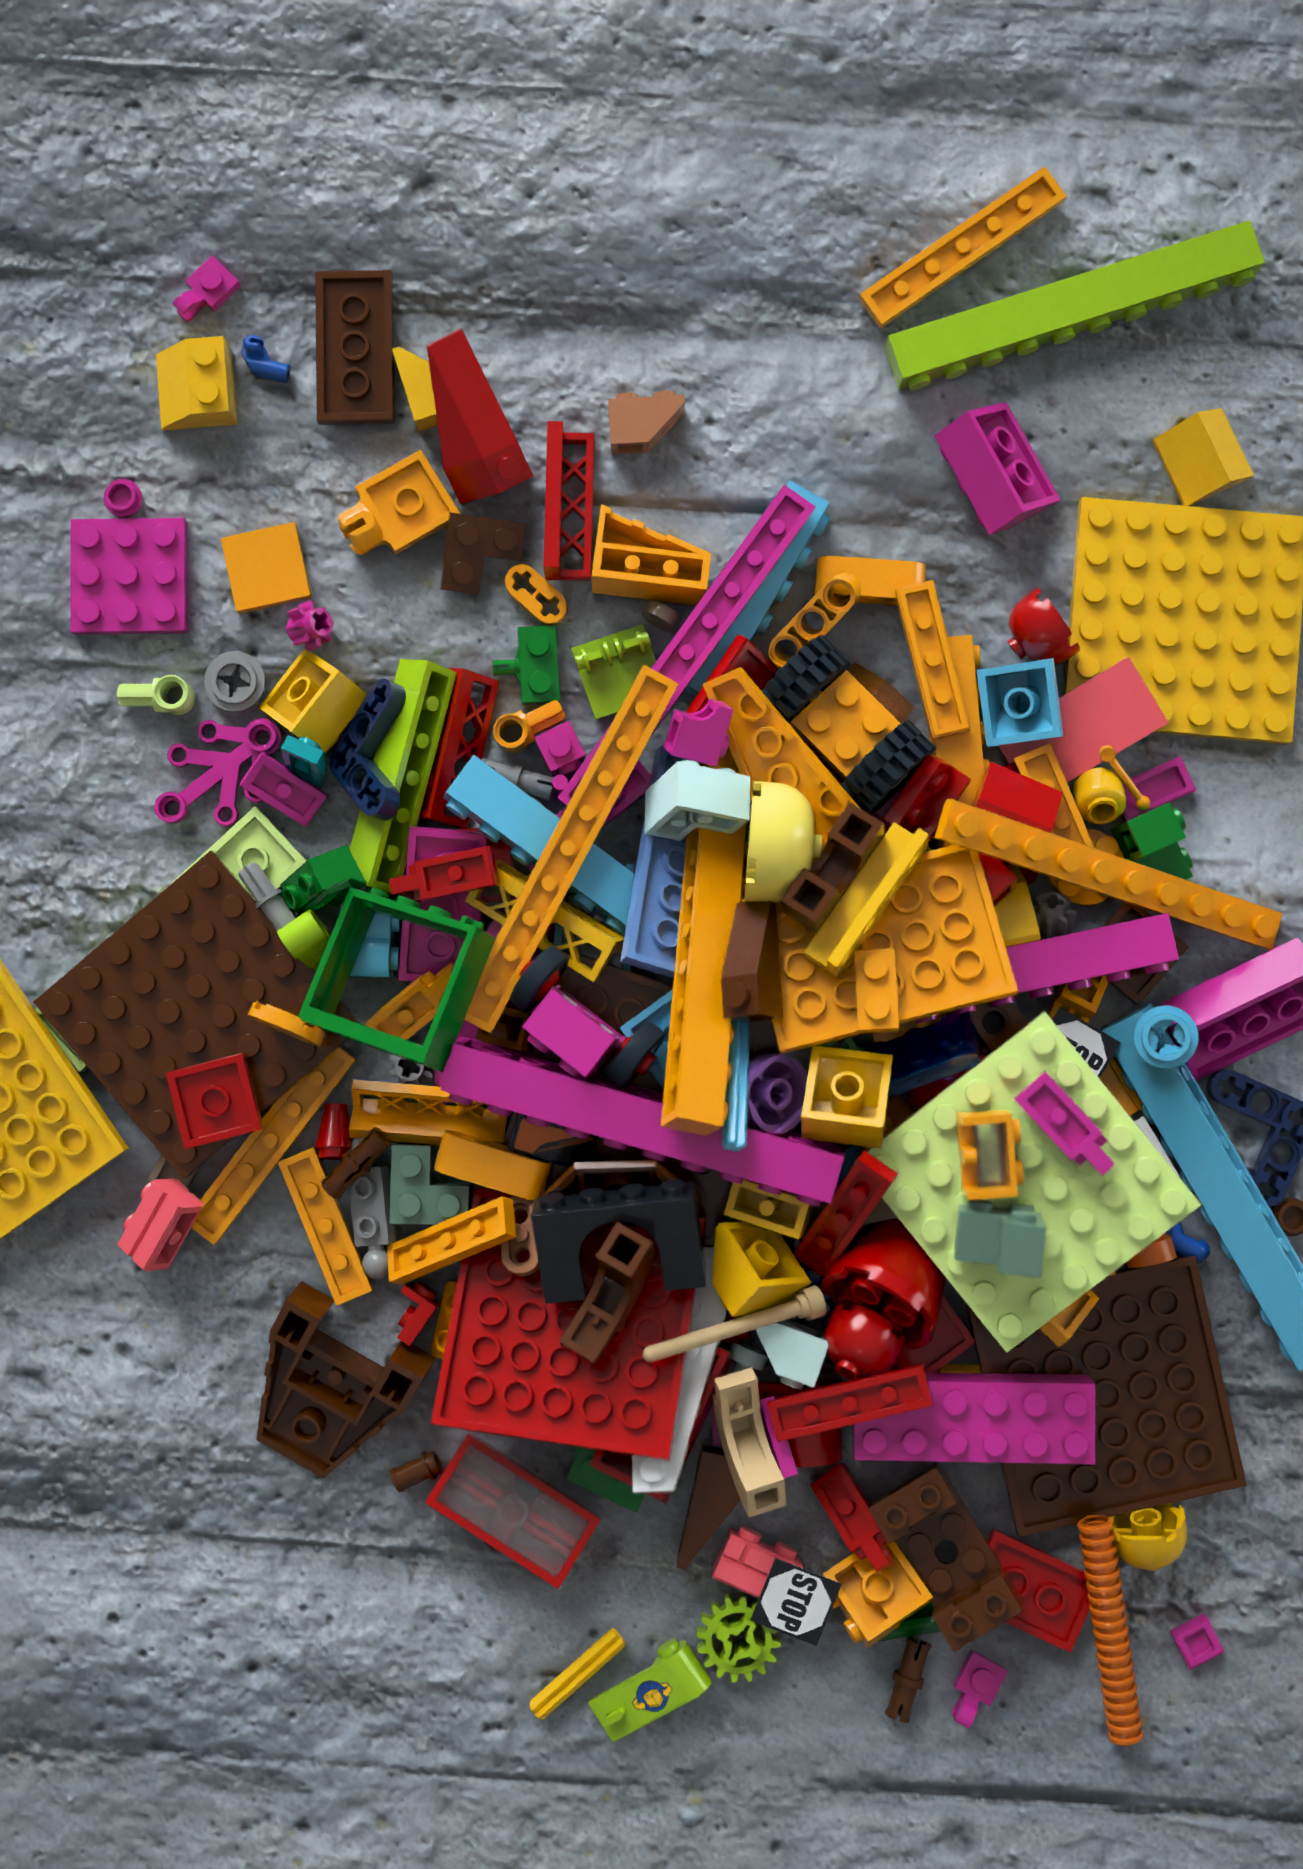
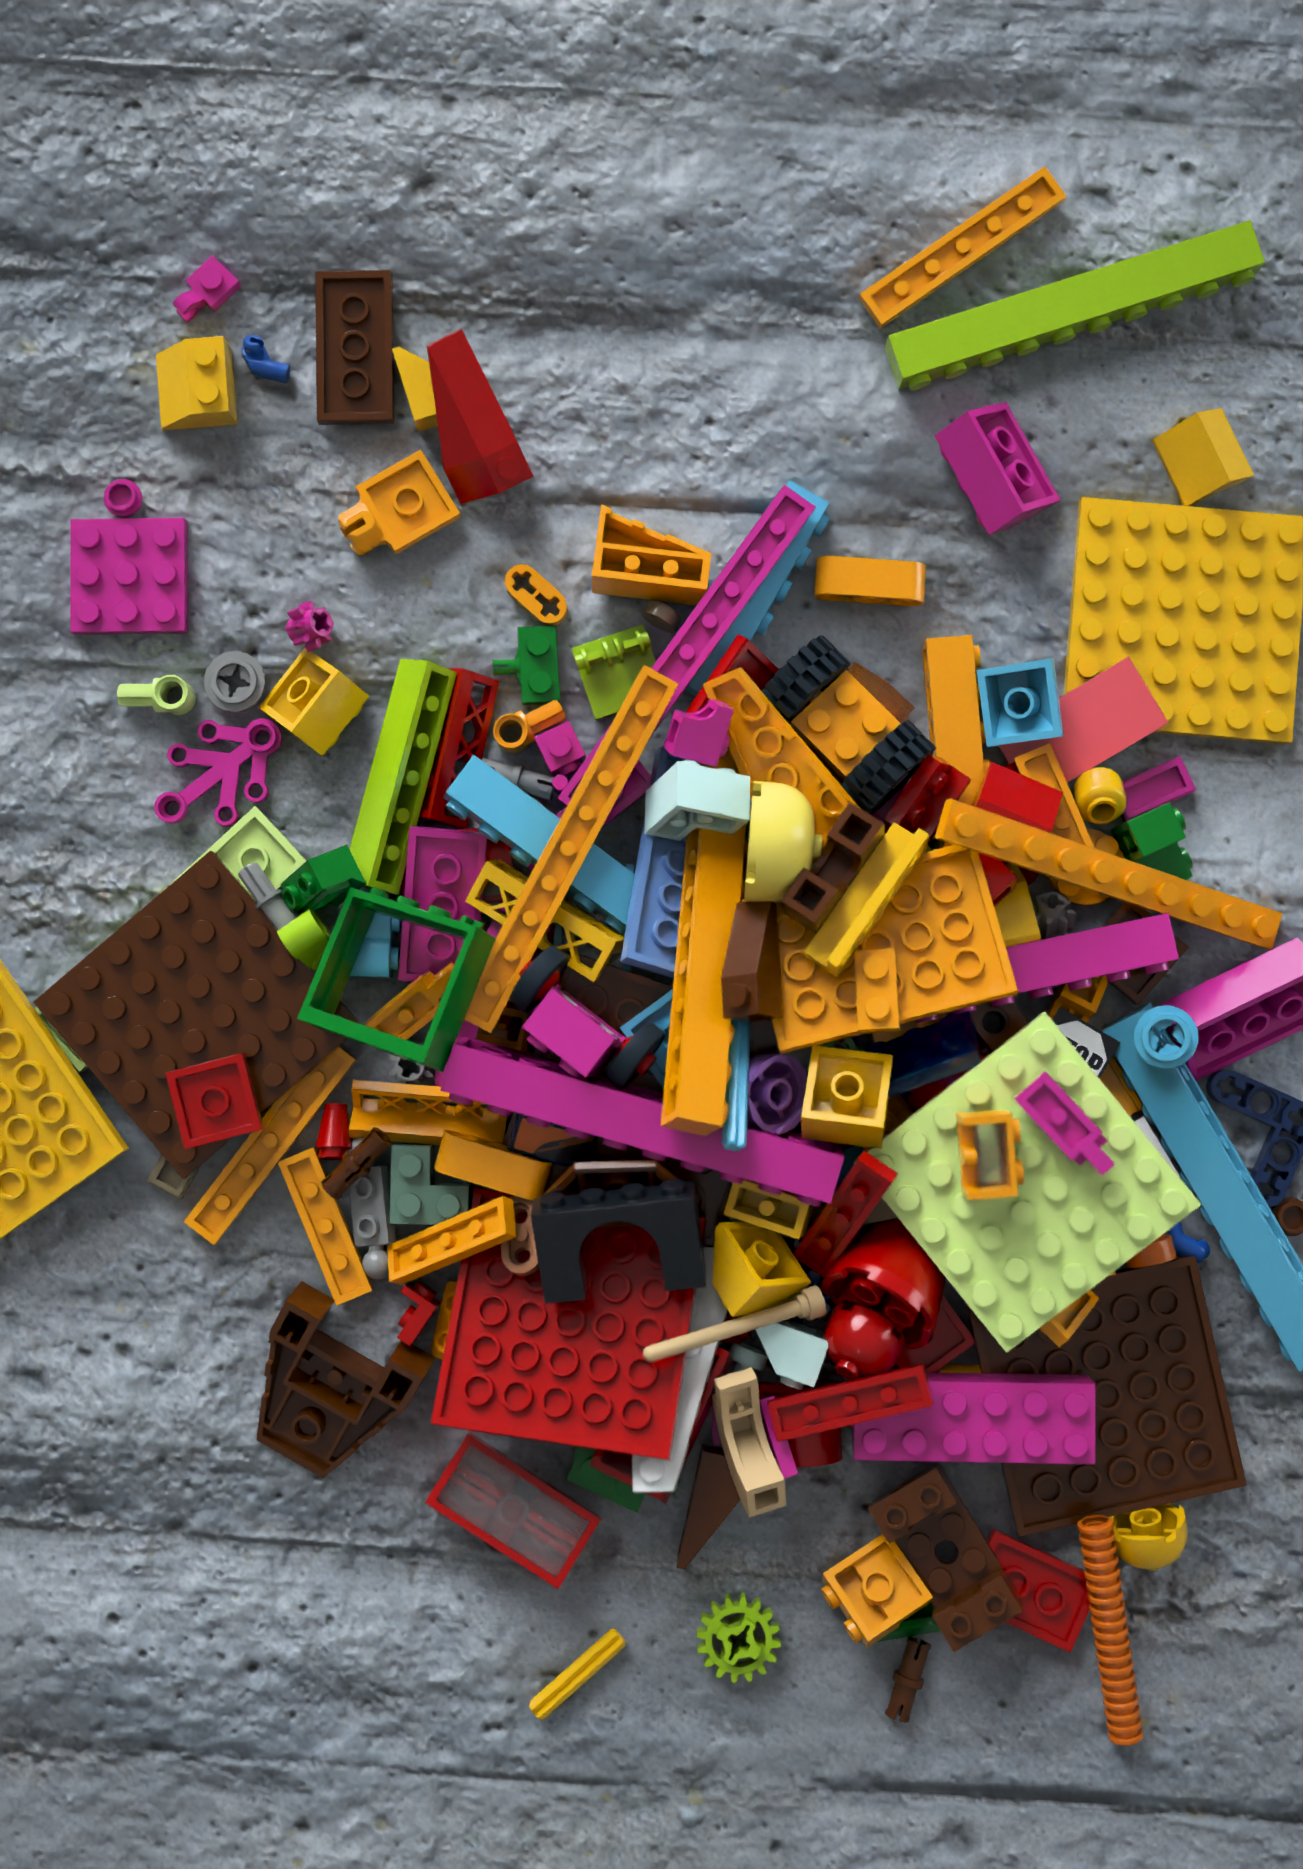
coral brick [117,1178,204,1271] -> none
light orange tile [221,522,312,614] -> none
dark pink plate [240,751,327,827] -> none
light orange tile [248,1001,326,1047] -> none
teal plate [281,735,328,789] -> none
dark blue beam [329,679,406,821] -> none
red hinge [389,846,500,901] -> none
reddish brown pin [390,1450,443,1492] -> none
reddish brown plate [440,512,526,594] -> none
red fence [543,421,594,581] -> none
reddish brown arch [559,1222,654,1365] -> none
lime door [588,1638,712,1742] -> none
nougat slope [608,390,685,455] -> none
coral brick [711,1526,803,1598] -> none
sticker [750,1558,842,1646] -> none
light orange beam [768,573,862,668] -> none
red hinge [810,1463,896,1573] -> none
light orange tile [894,580,971,740] -> none
dark pink plate [951,1649,1008,1728] -> none
sand green brick [954,1199,1046,1278] -> none
red cylinder [1007,588,1081,665] -> none
light orange hinge [1099,745,1151,810] -> none
dark pink tile [1169,1613,1225,1670] -> none

